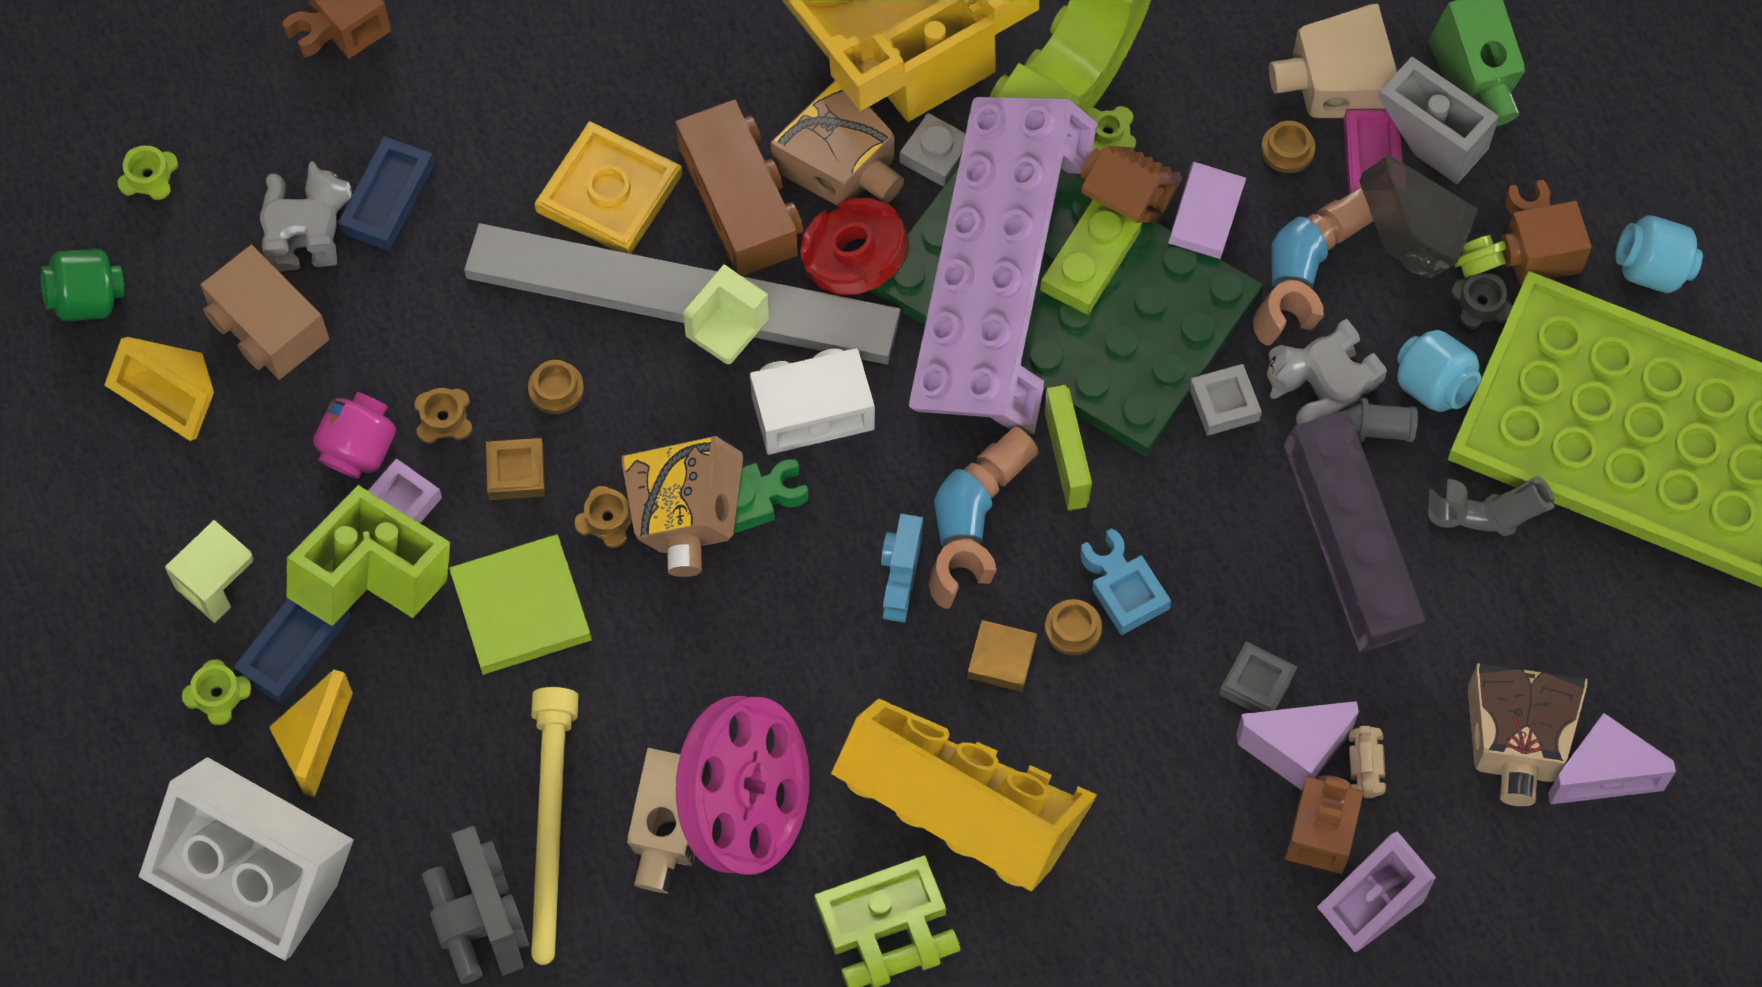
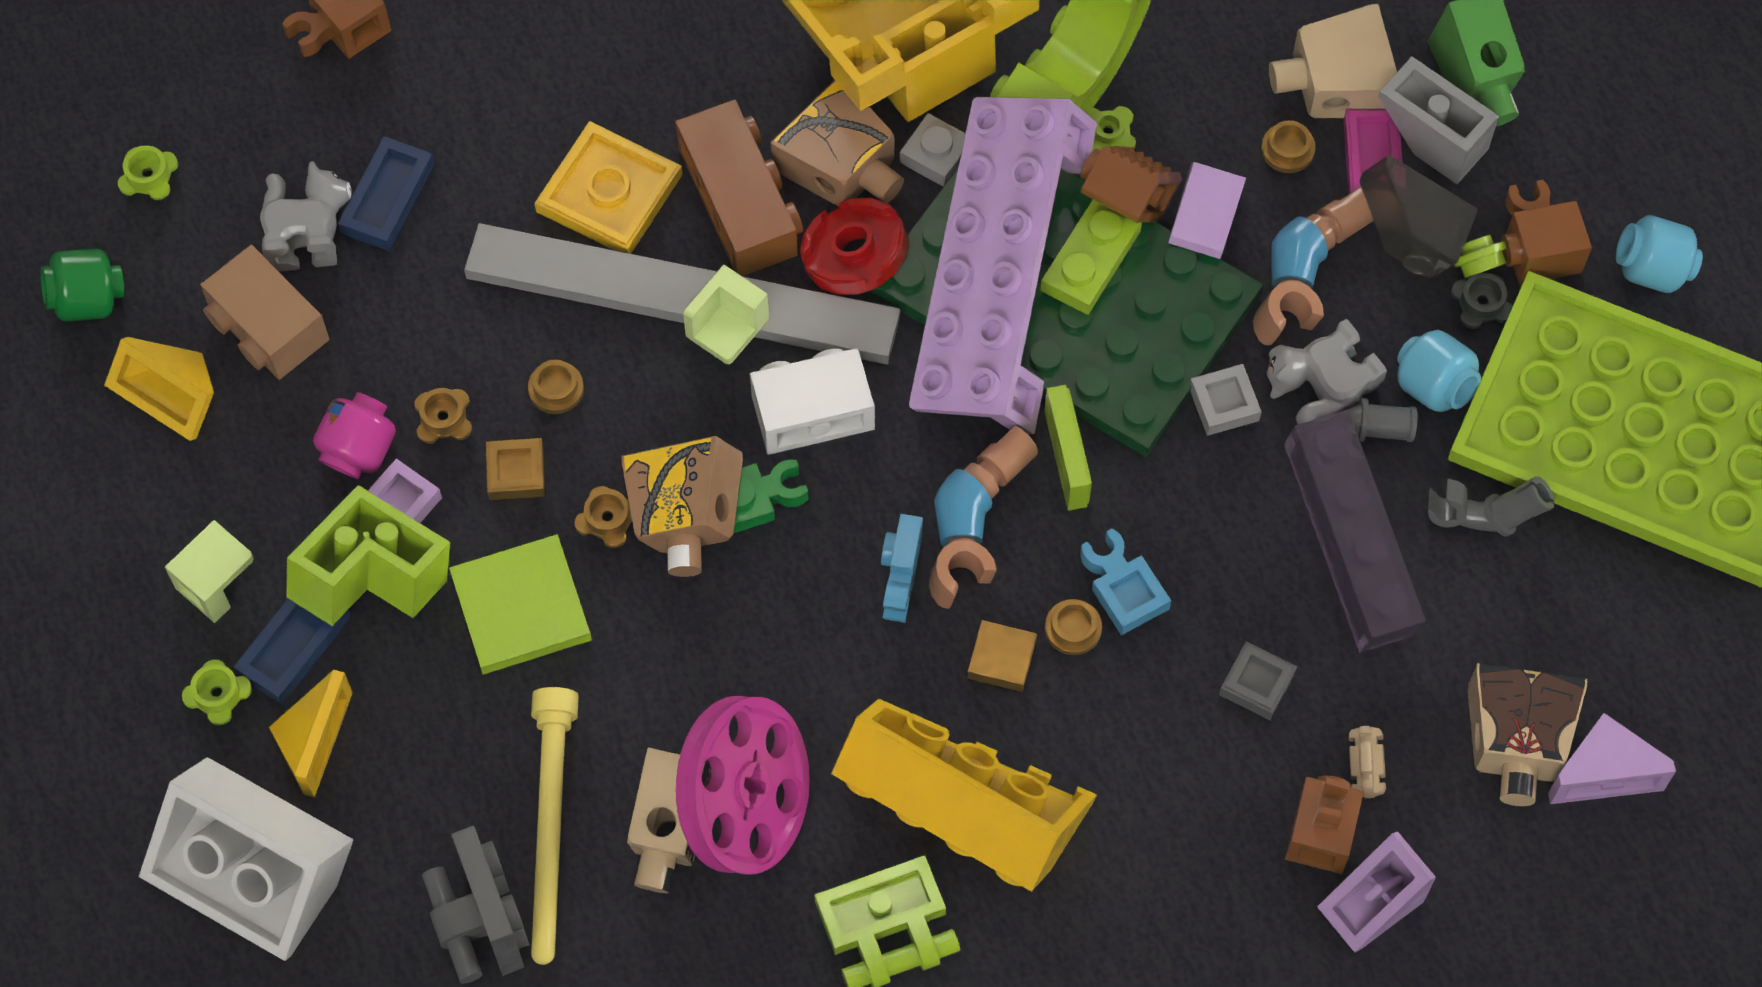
lavender slope [1236,701,1359,790] -> none

